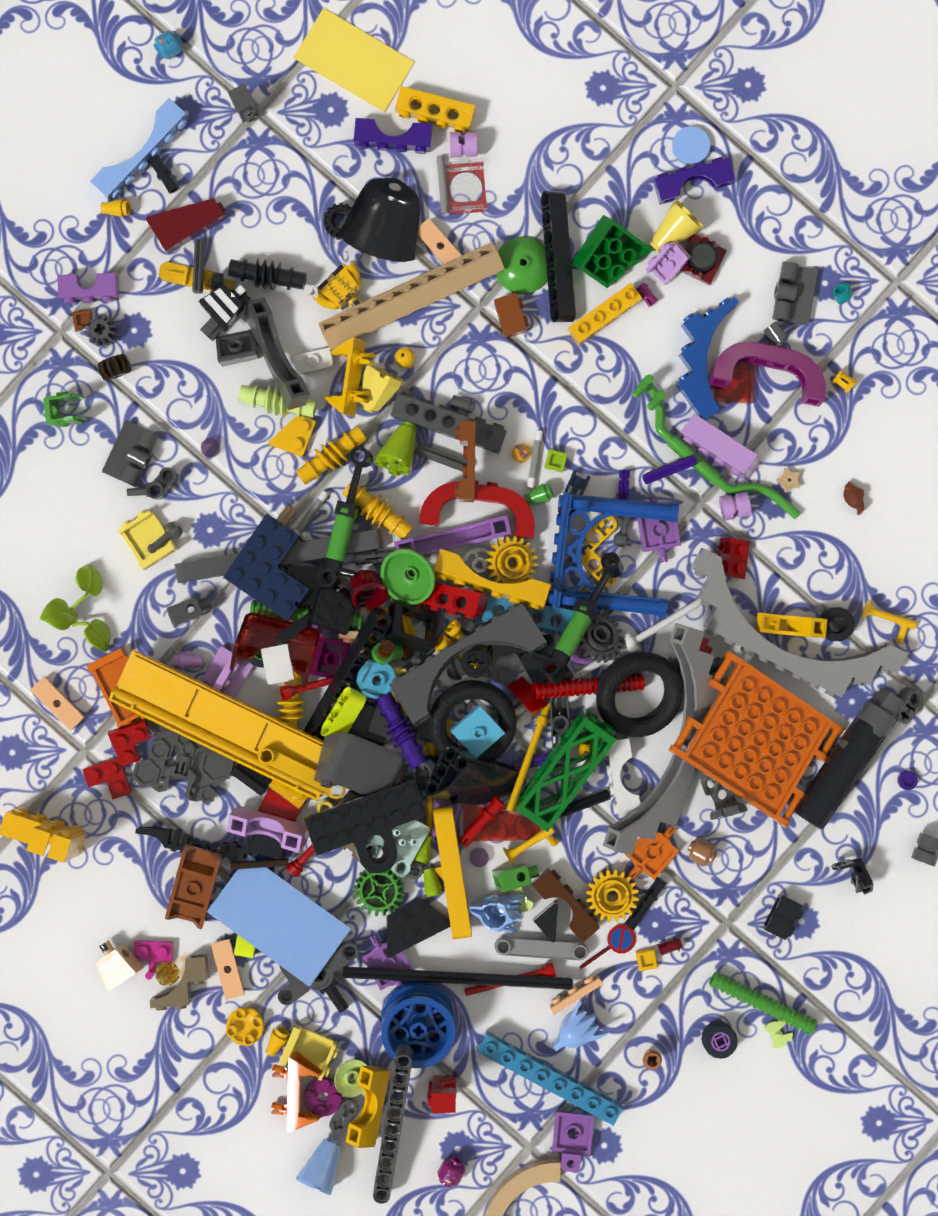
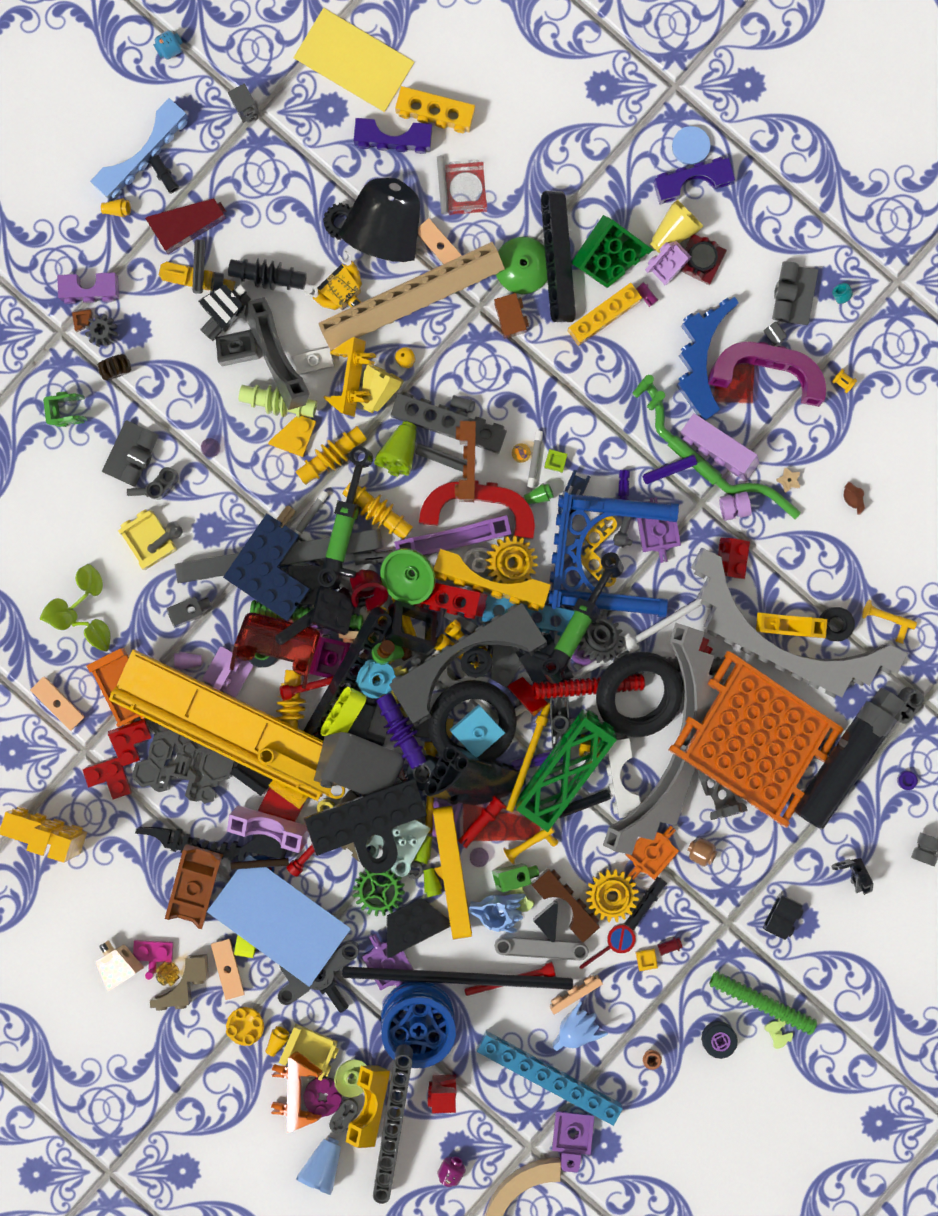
white sticker [261,644,294,685] -> none
lavender wheel [450,131,477,158] -> none

